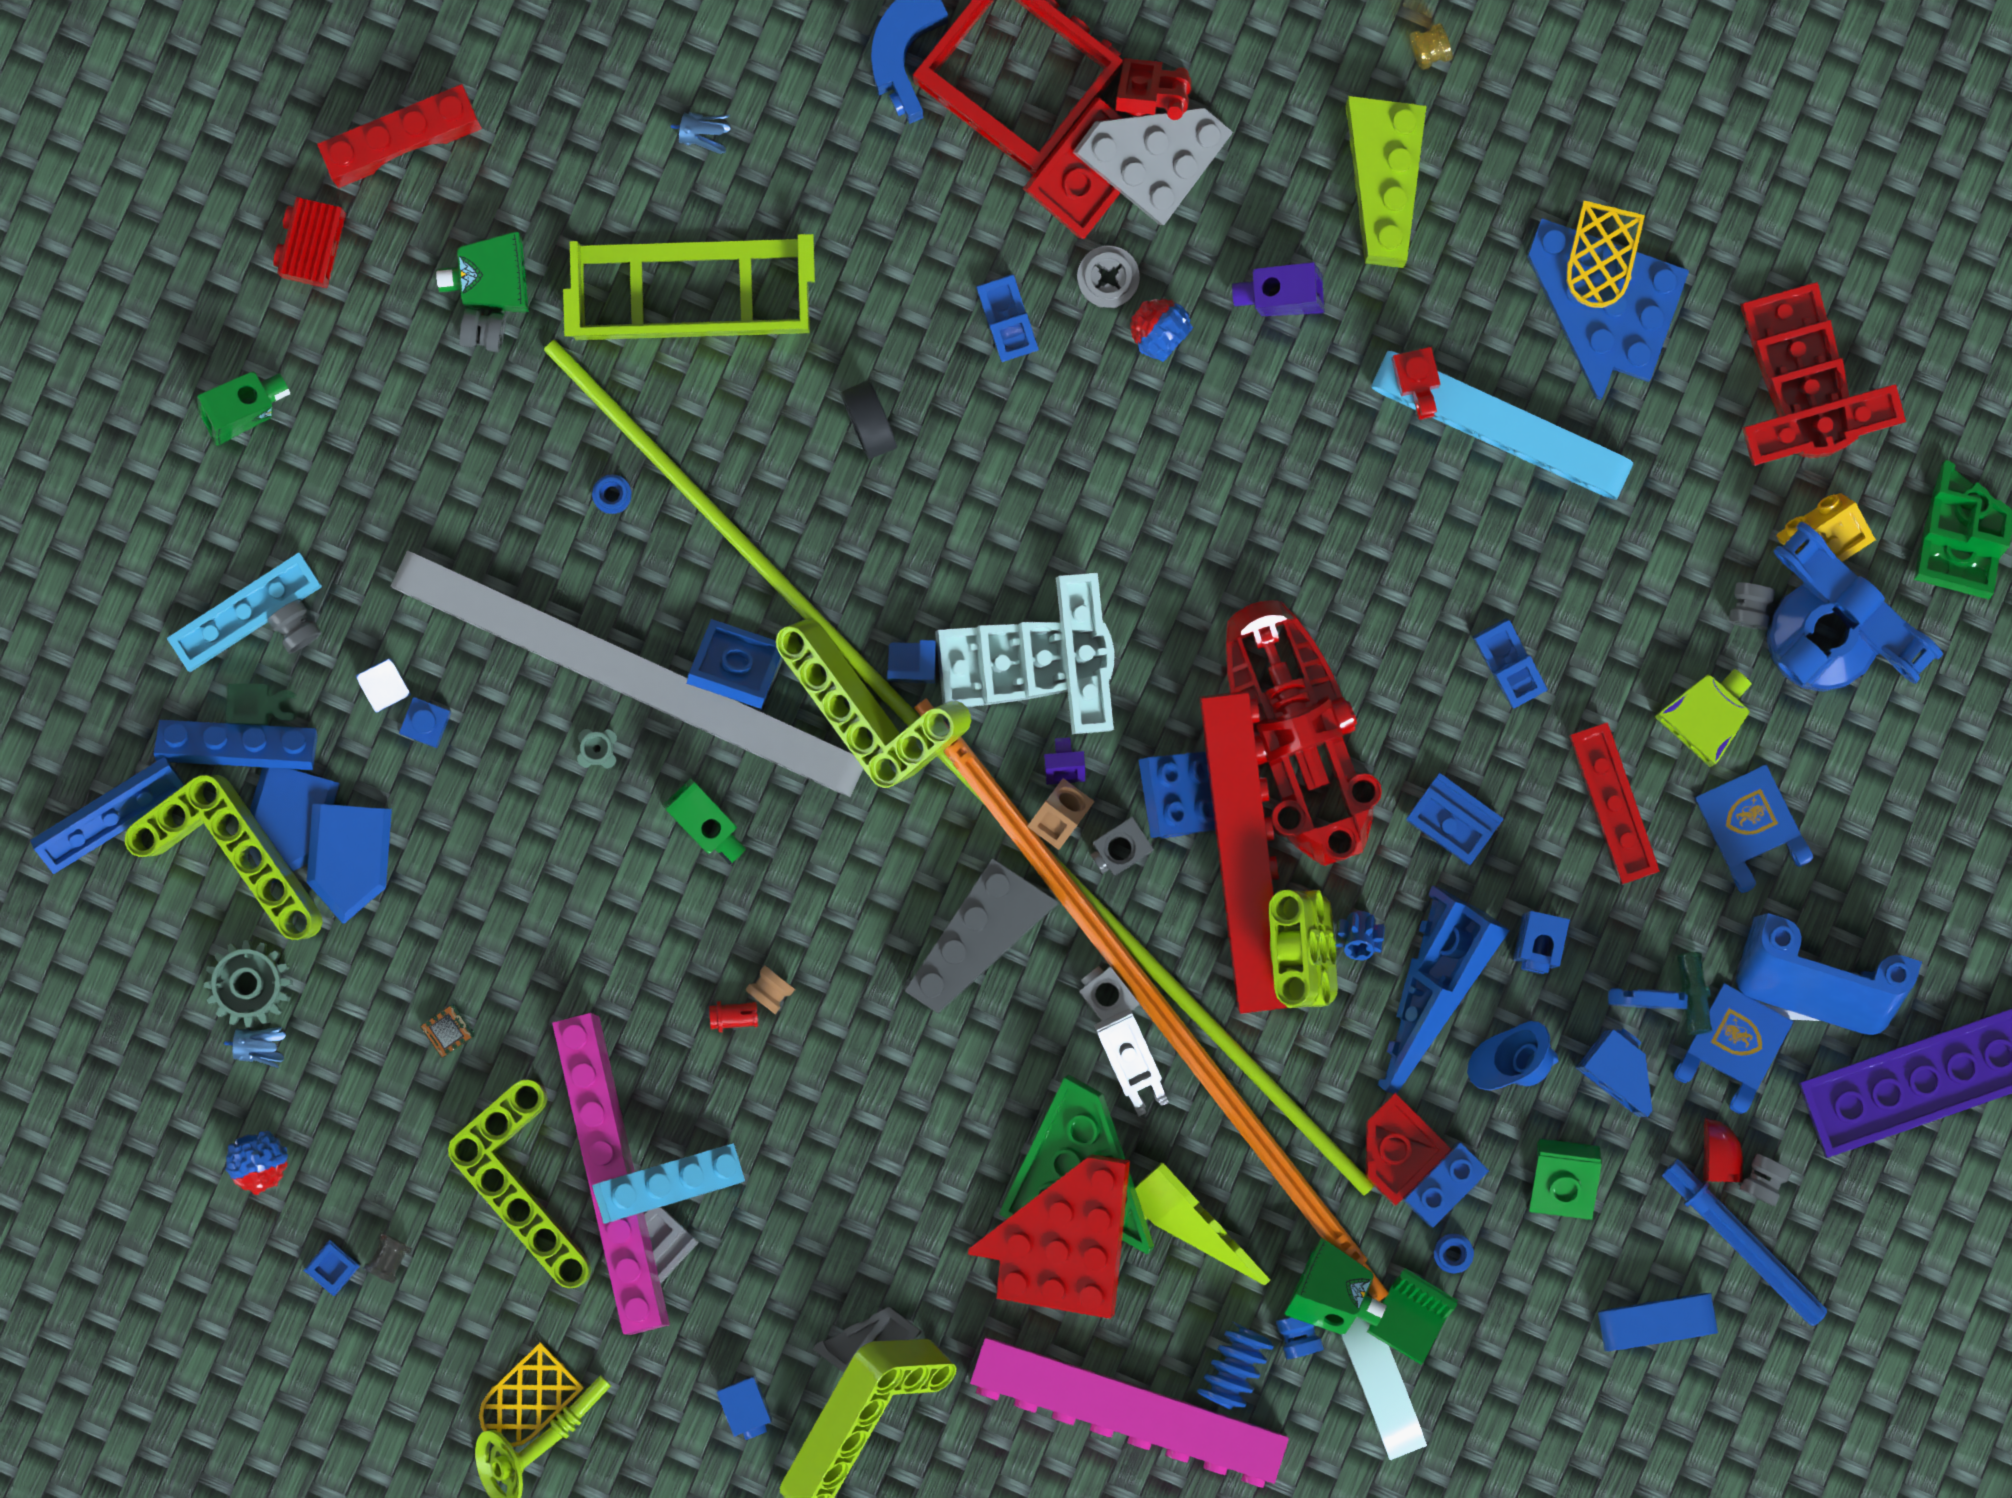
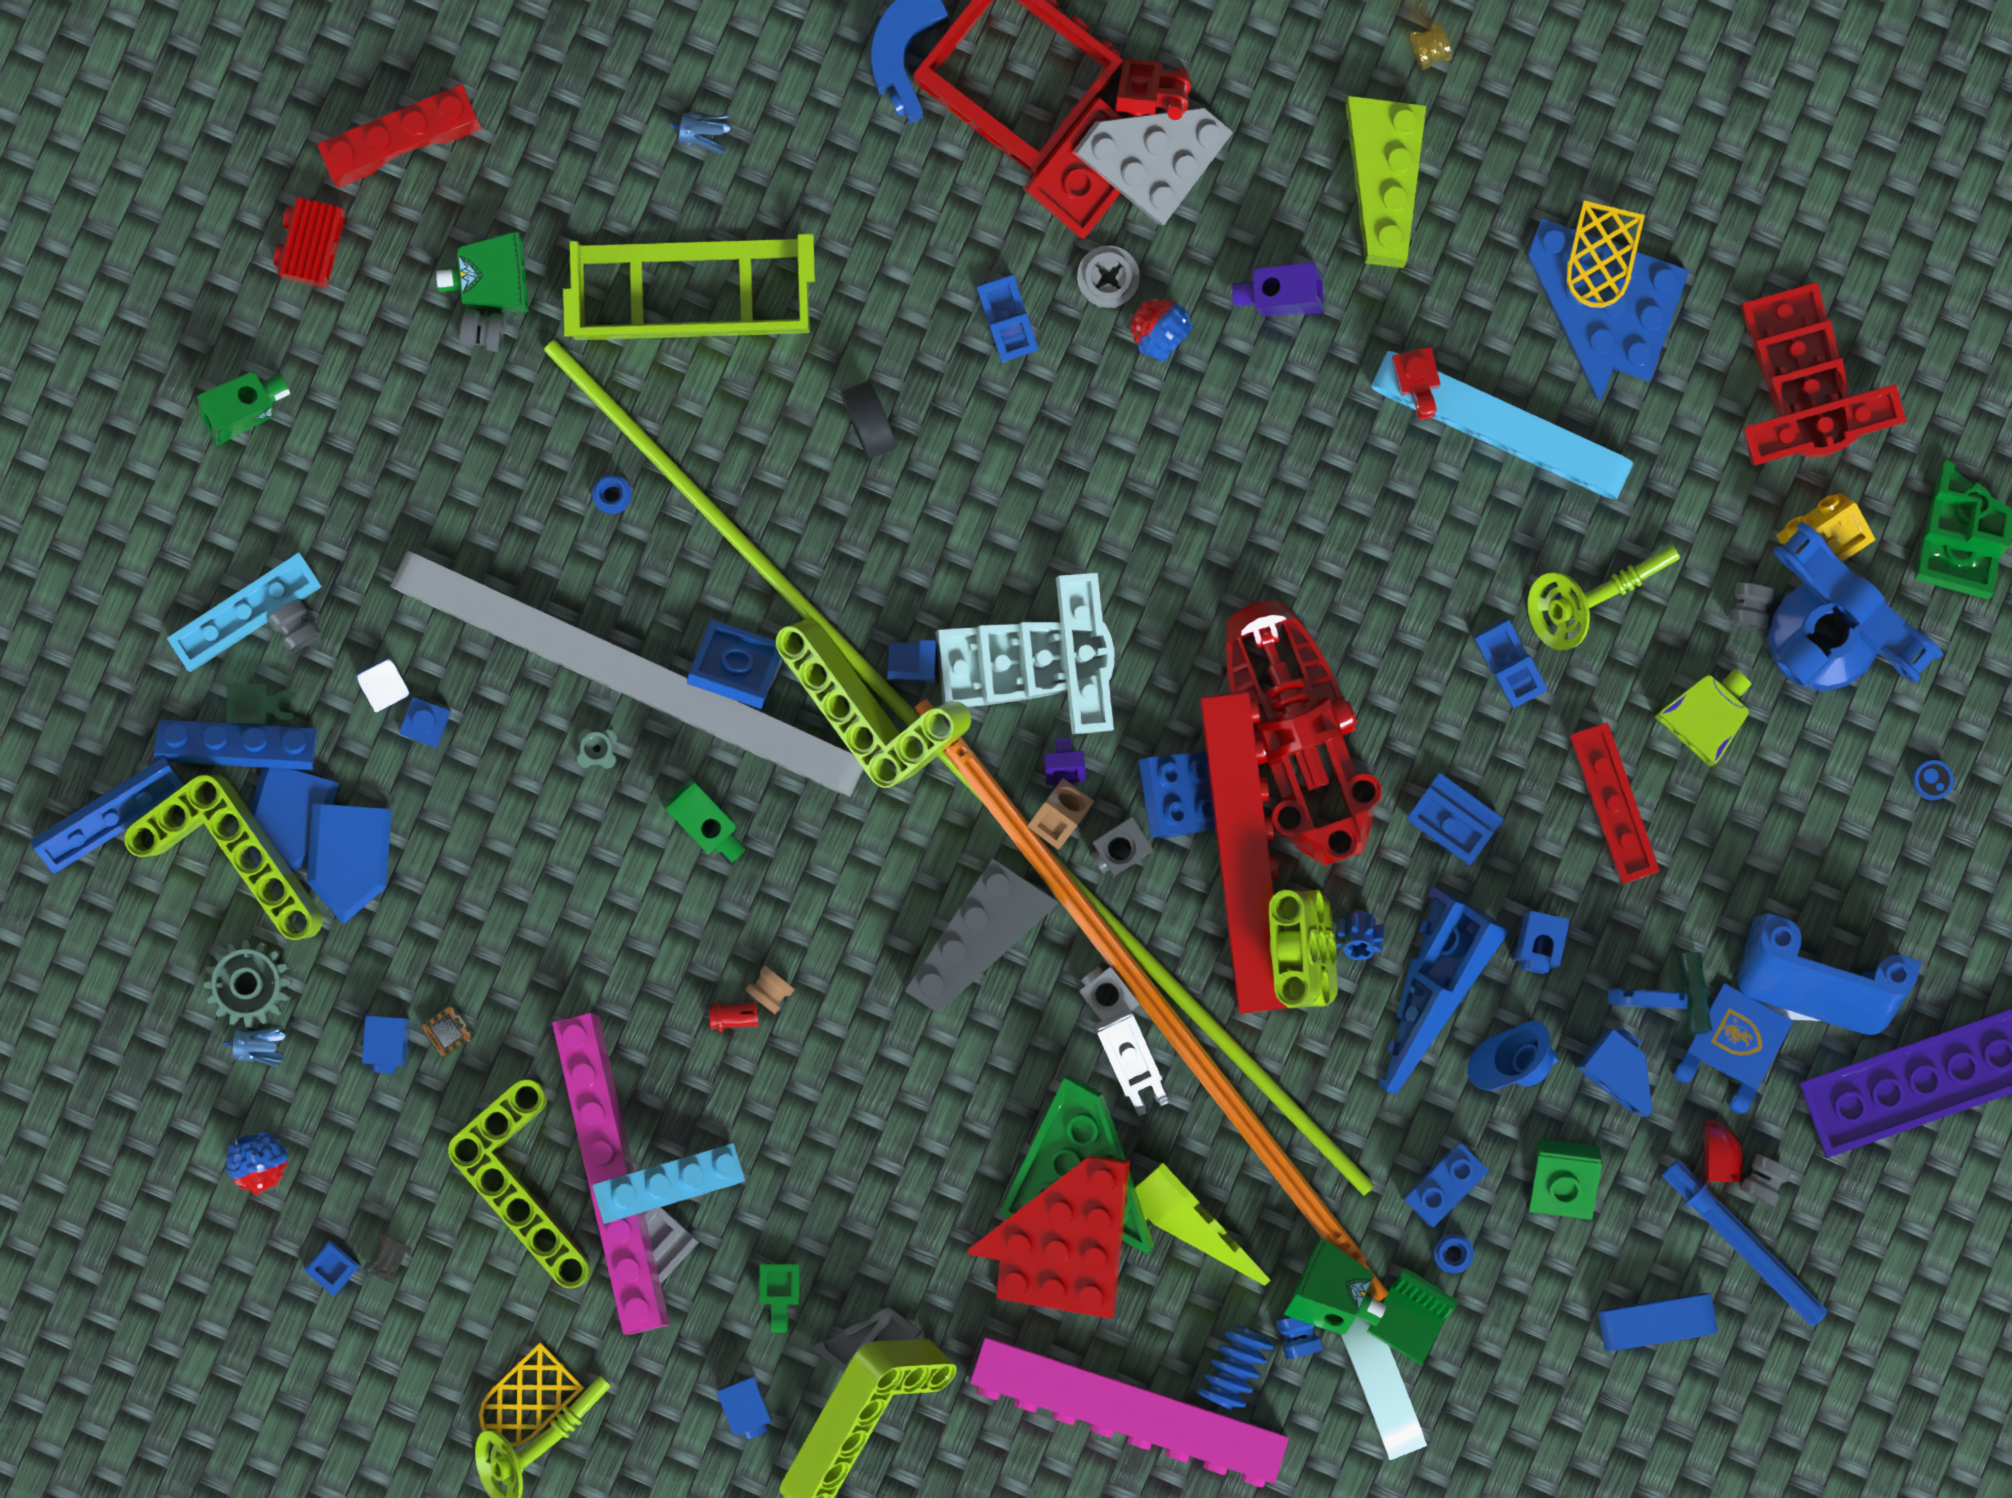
red plate [1366,1093,1452,1206] -> none
blue flag [1695,765,1813,893] -> none
none -> blue brick [362,1016,410,1074]
none -> green plate [759,1264,800,1333]
none -> lime dish [1528,545,1680,650]
none -> tile [1912,760,1954,800]

